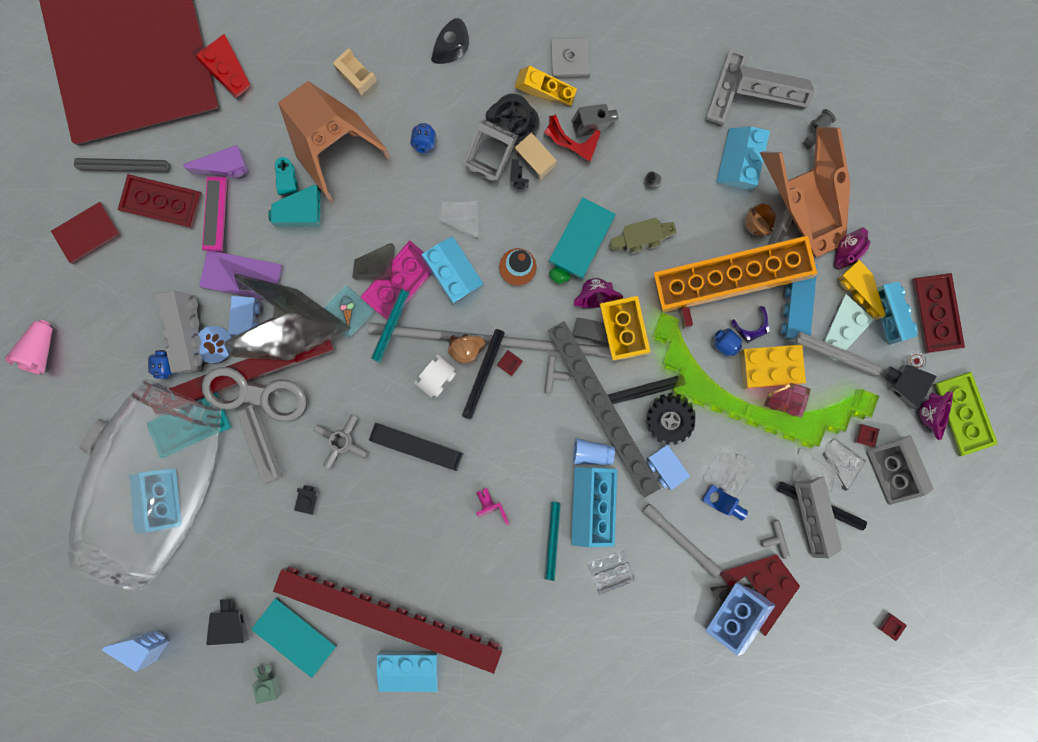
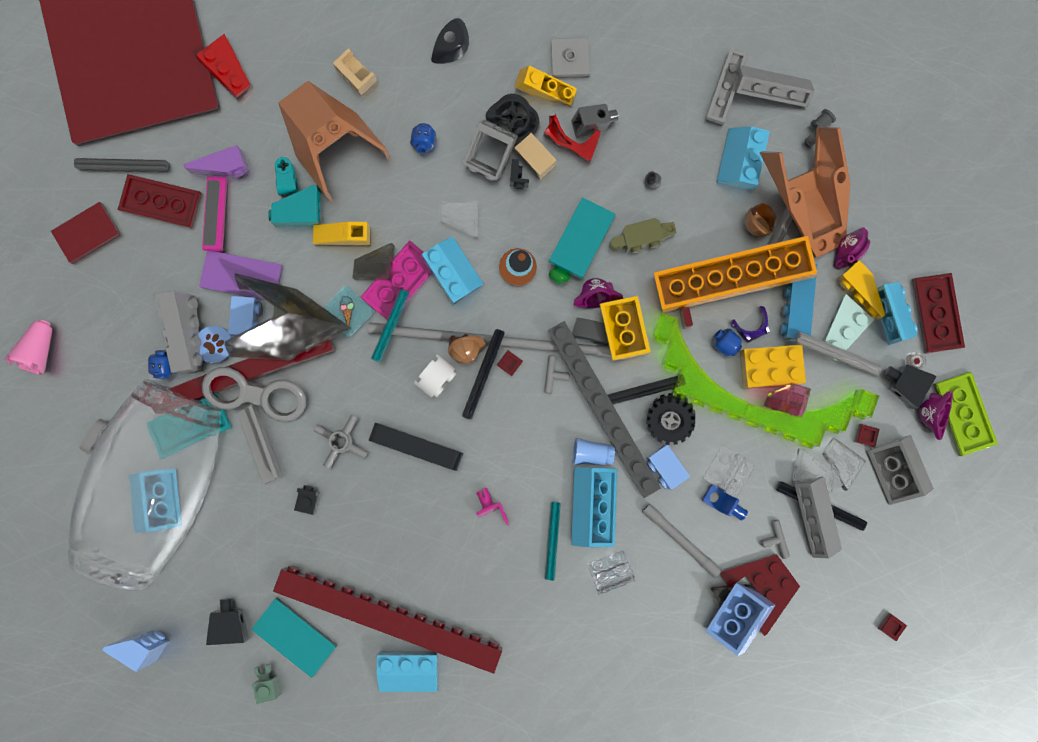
none -> yellow slope [313,222,370,245]

